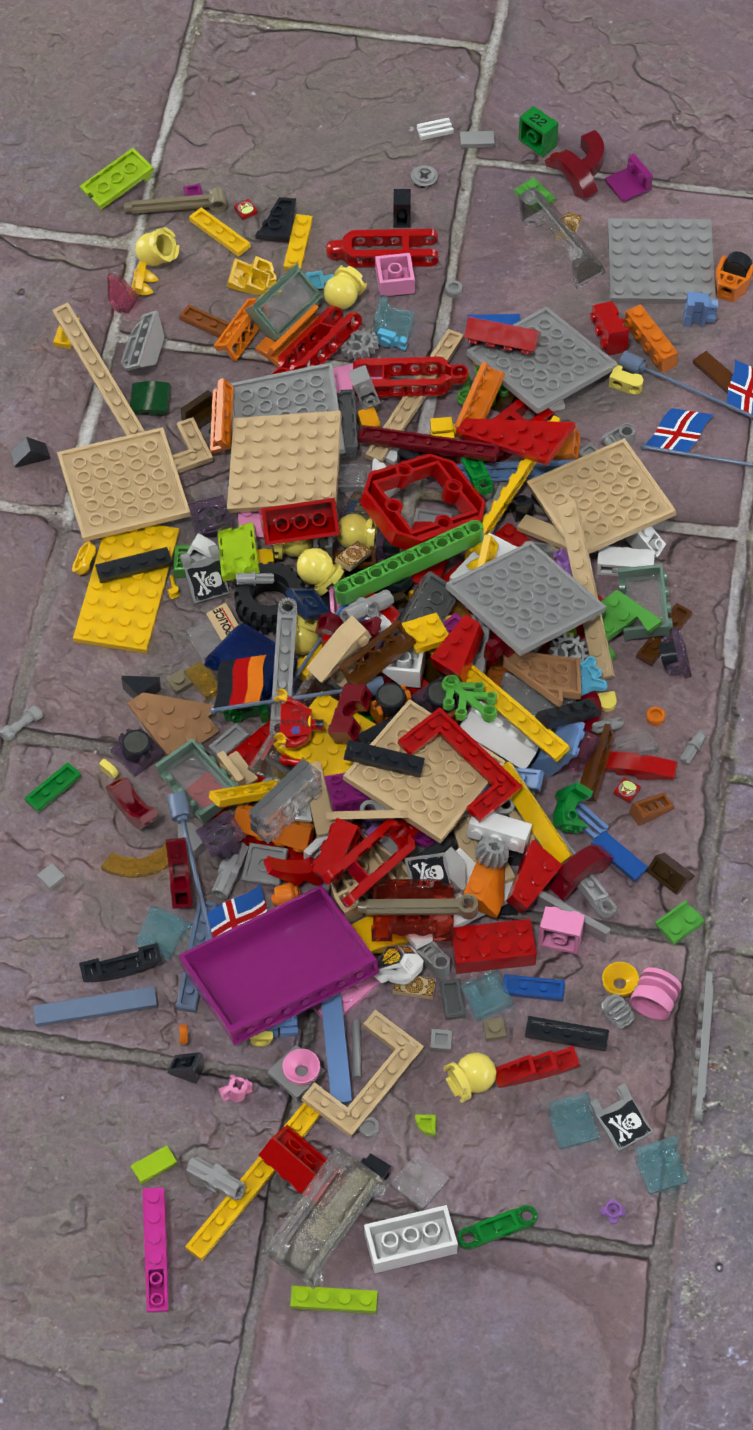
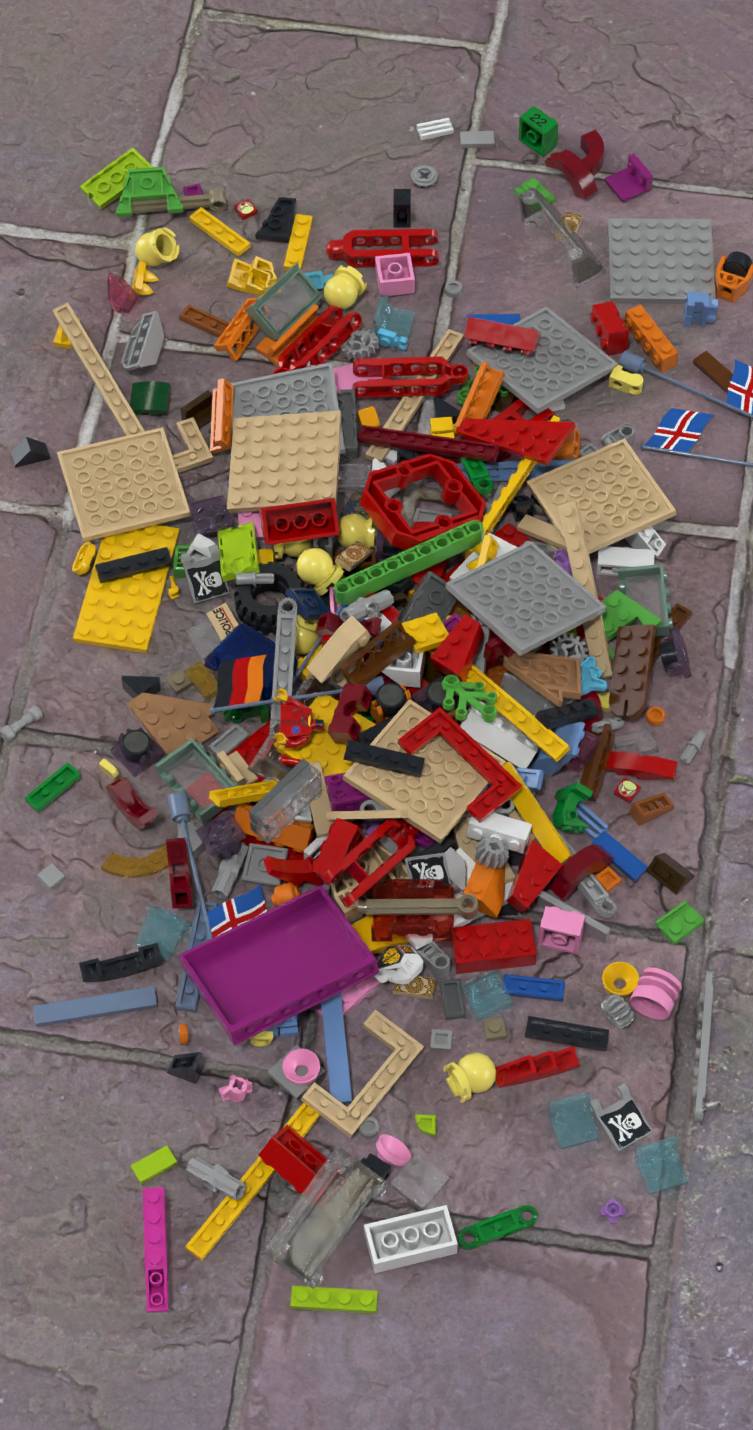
light grey slope [349,365,380,410] -> none
light grey bar [352,1019,361,1079] -> none
none -> bright green wing [116,167,183,217]
none -> bright pink piece [376,1134,411,1167]
none -> black slope [433,396,461,424]
none -> orange tile [595,866,622,893]
none -> reddish brown plate [609,624,656,722]

